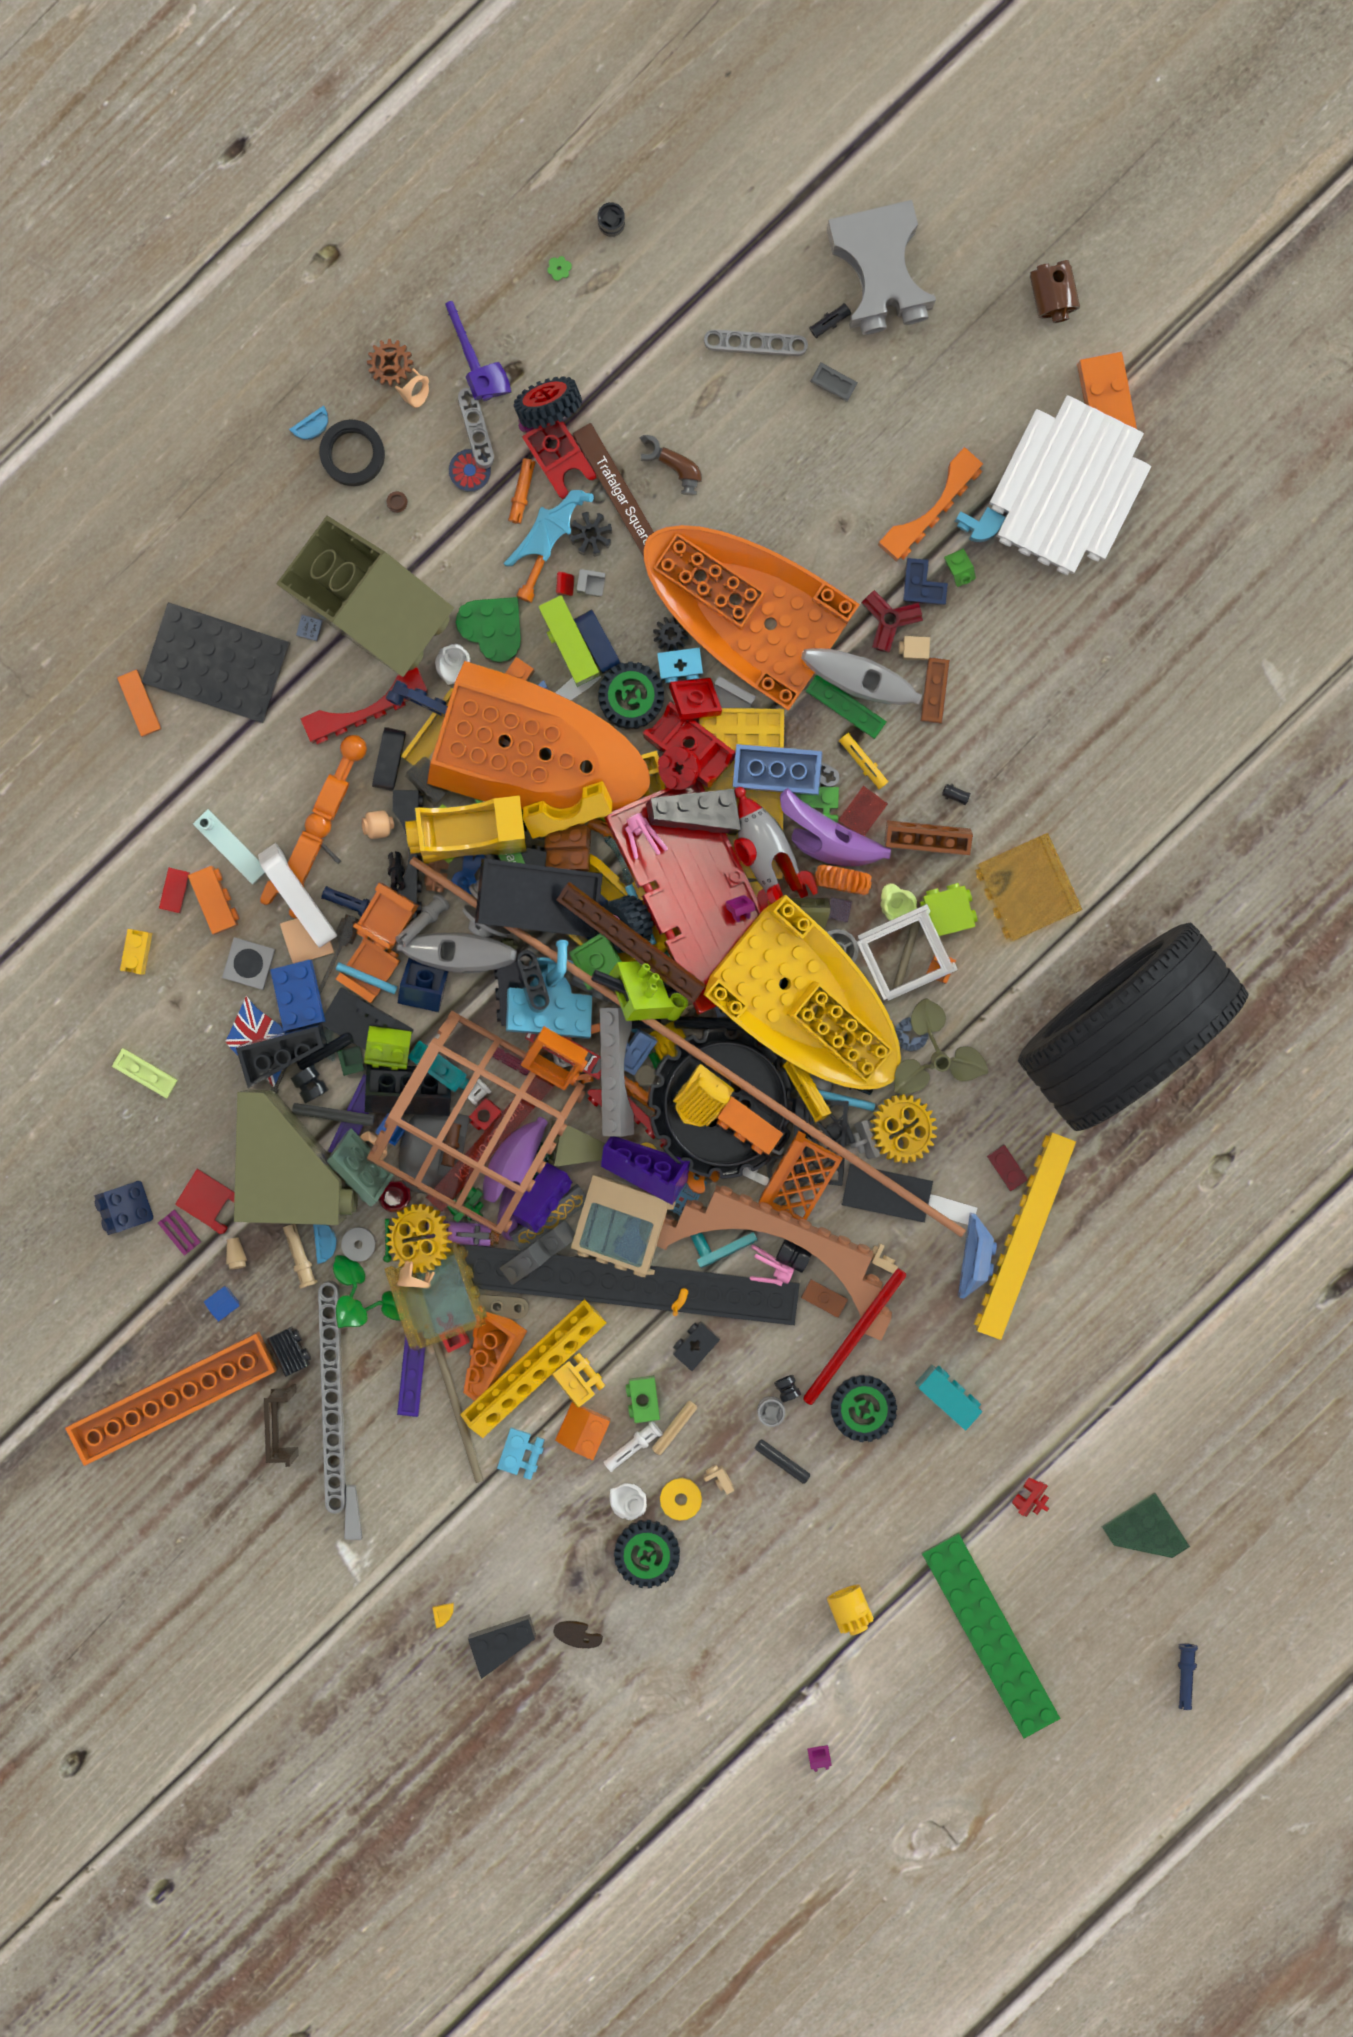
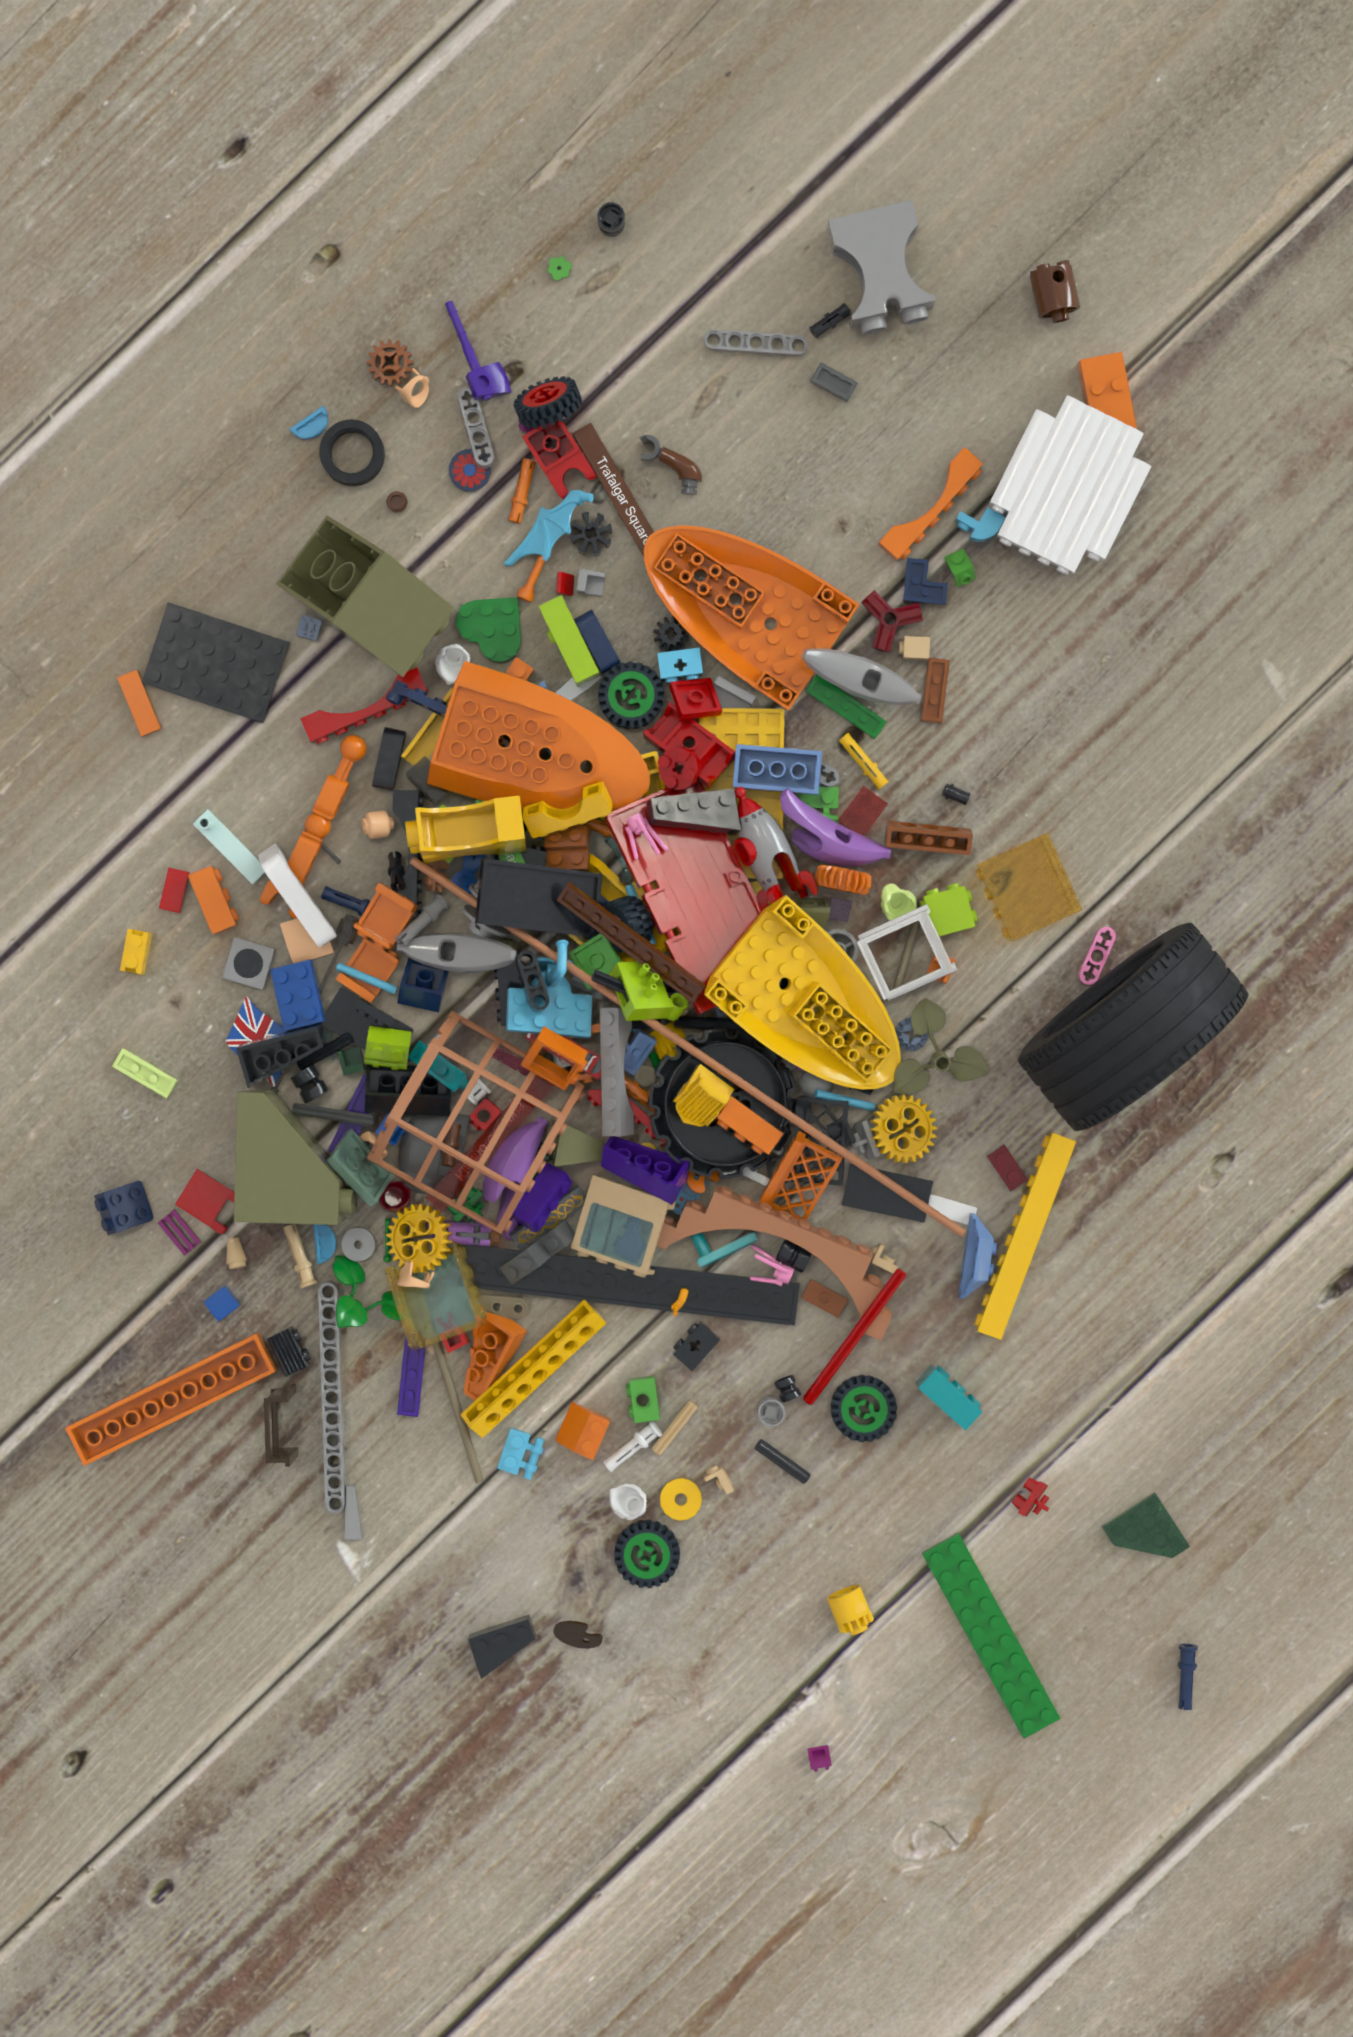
yellow tile [432,1602,454,1628] -> none
yellow plate [552,1352,606,1408] -> none
magenta tile [726,895,755,922] -> none
yellow piece [783,1061,831,1122] -> none
none -> bright pink beam [1078,927,1116,985]

